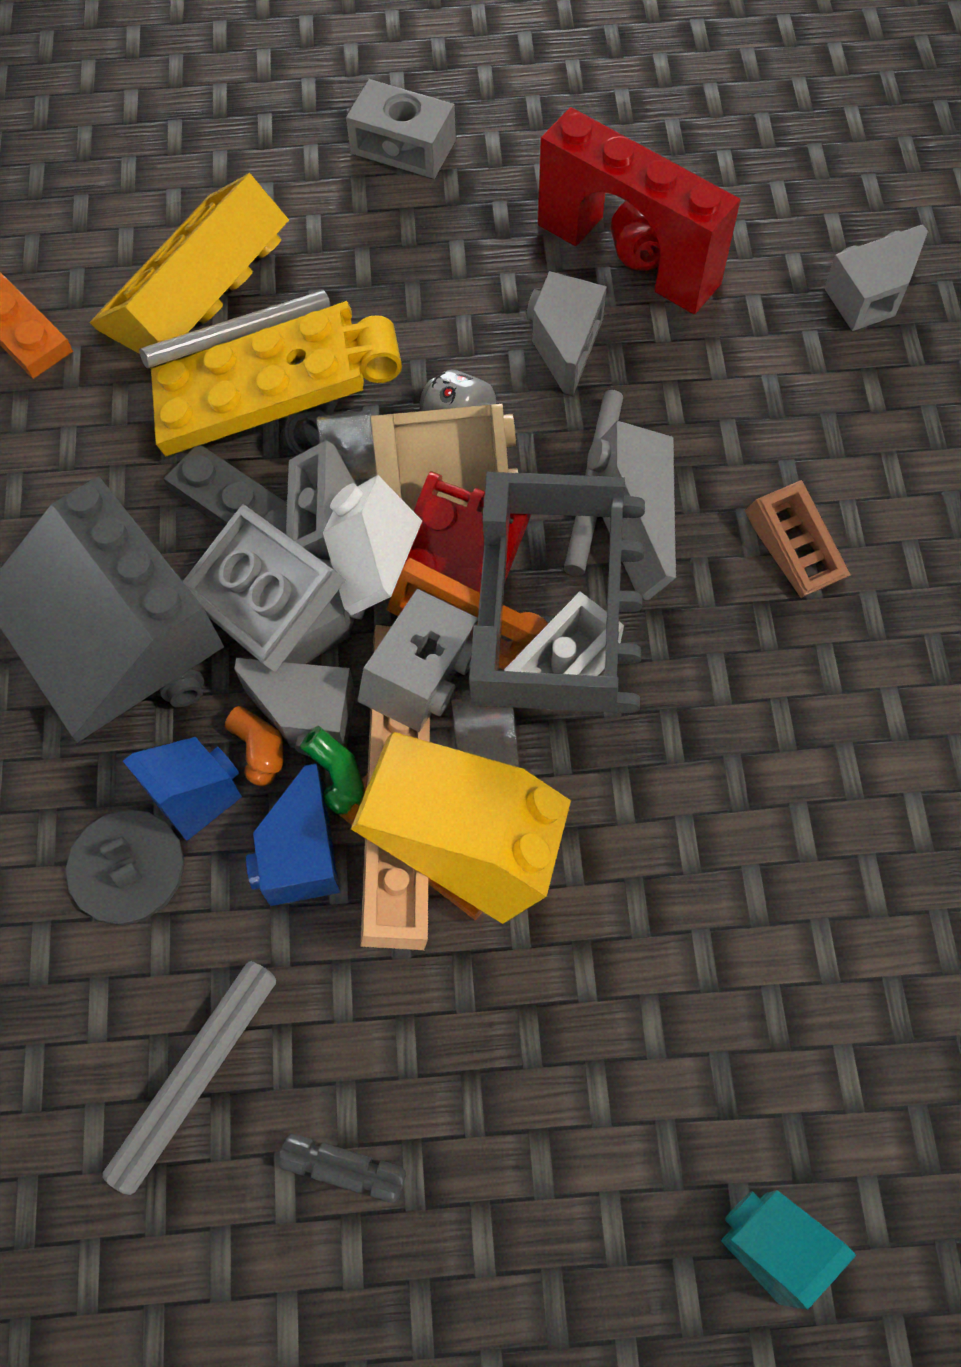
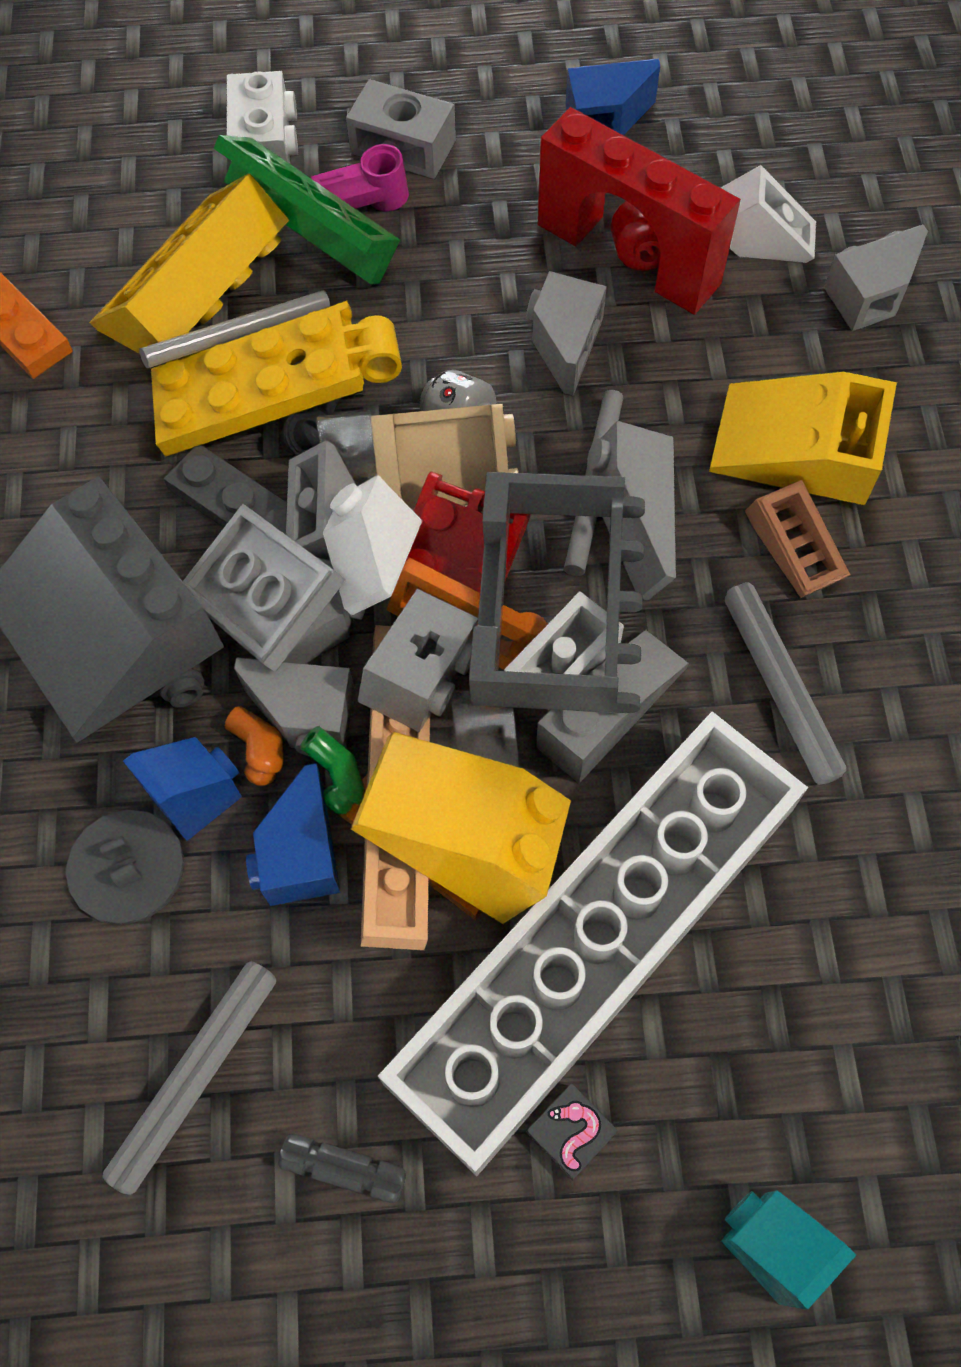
none -> green fence [214,135,400,284]
none -> white brick [227,71,298,164]
none -> dark pink piece [311,144,409,212]
none -> white brick [378,712,808,1176]
none -> tile [527,1083,618,1181]
none -> light grey slope [536,630,689,783]
none -> blue slope [566,58,660,135]
none -> yellow slope [709,372,897,505]
none -> white slope [721,165,816,263]
none -> light grey axle [725,582,846,785]

